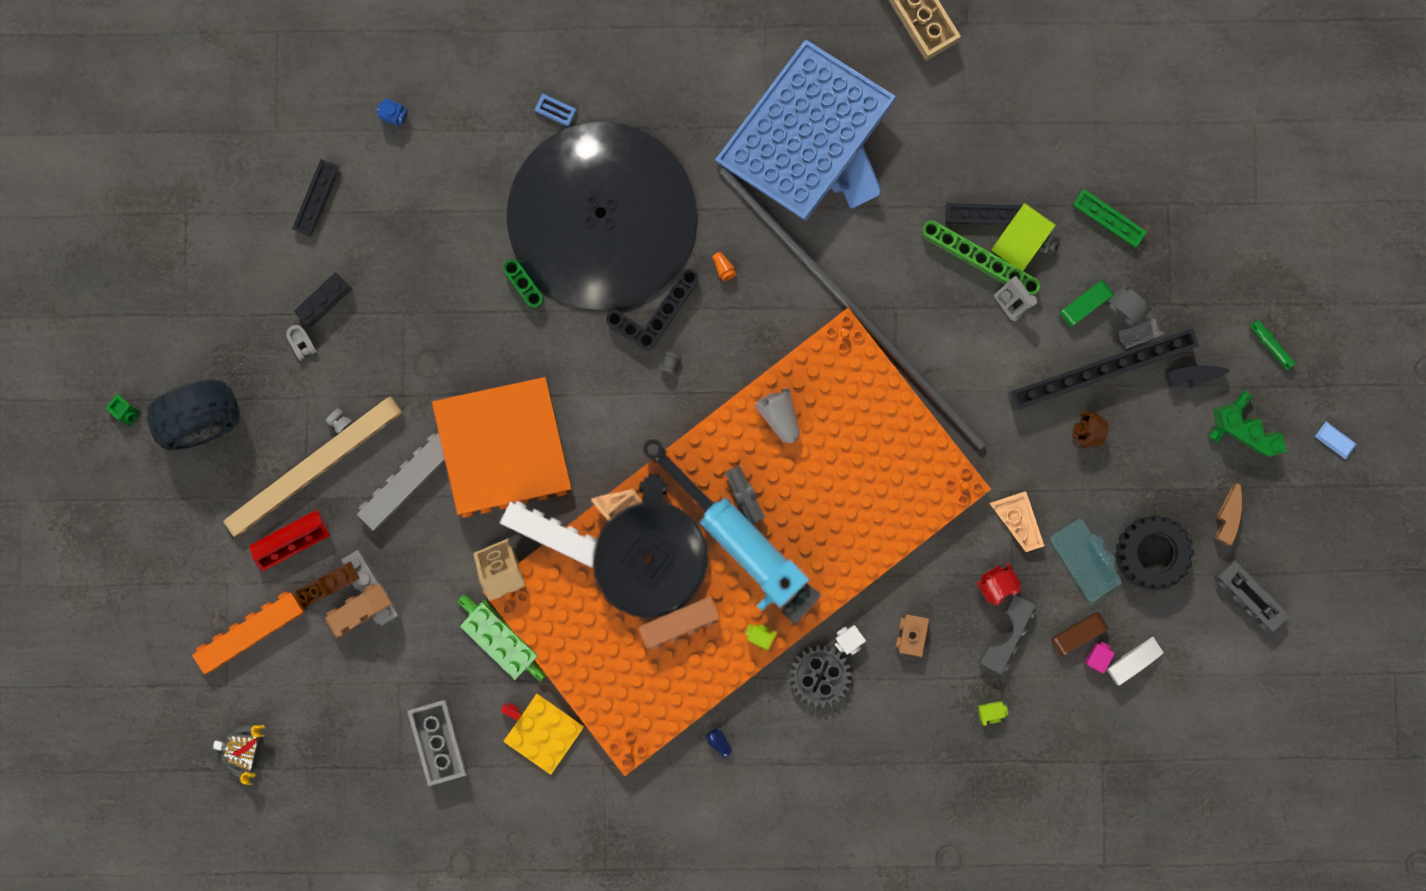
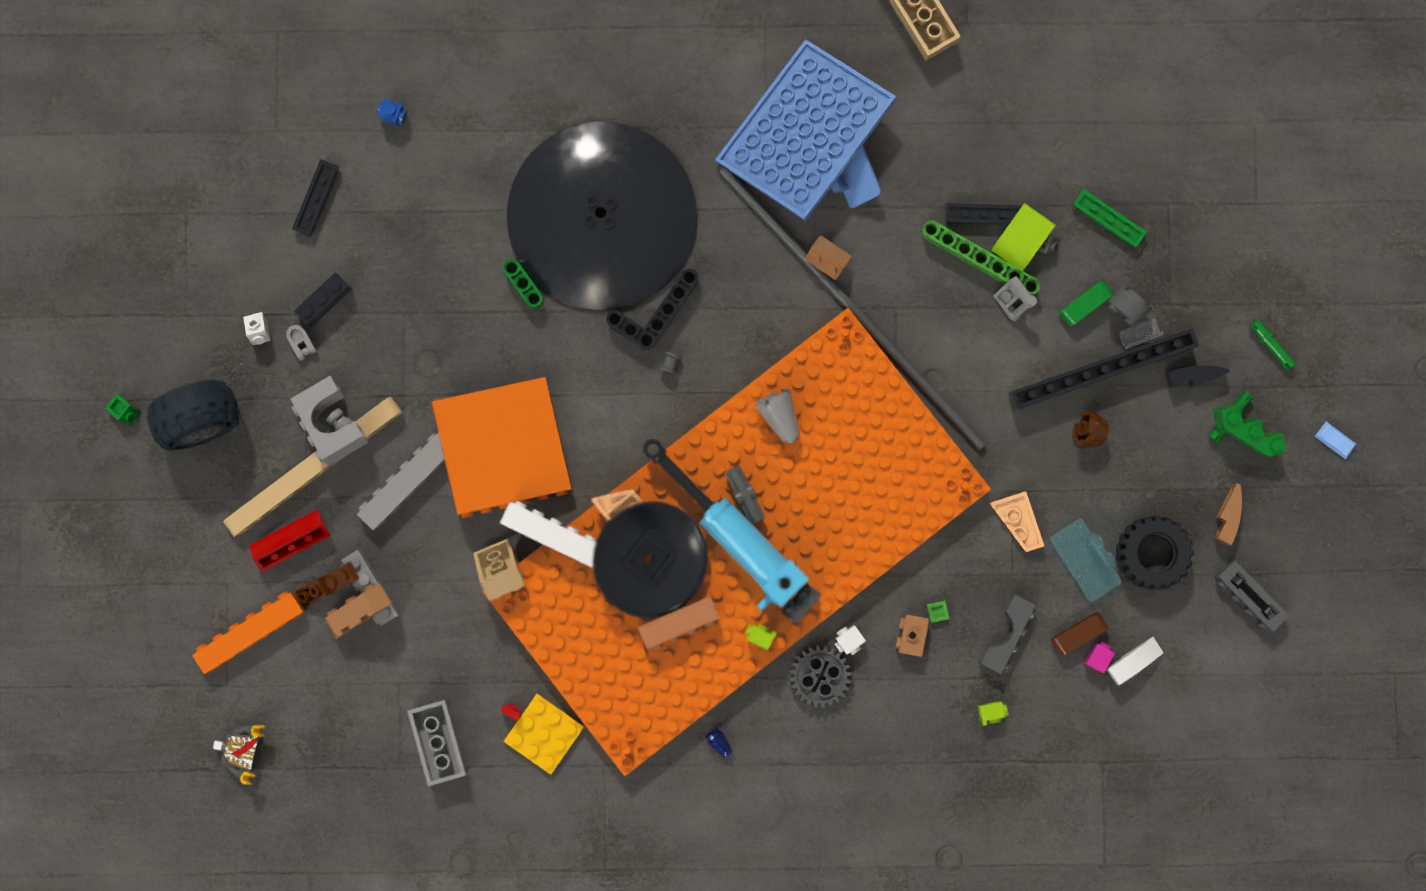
plate [457,593,546,683] -> none
medium blue tile [534,93,577,127] -> none
black brick [639,474,667,502] -> none
orange cone [712,252,736,281] -> none
red brick [976,563,1021,605] -> none
none -> white brick [243,312,271,346]
none -> light grey arch [291,376,369,466]
none -> medium nougat brick [804,235,852,280]
none -> bright green tile [926,600,950,623]

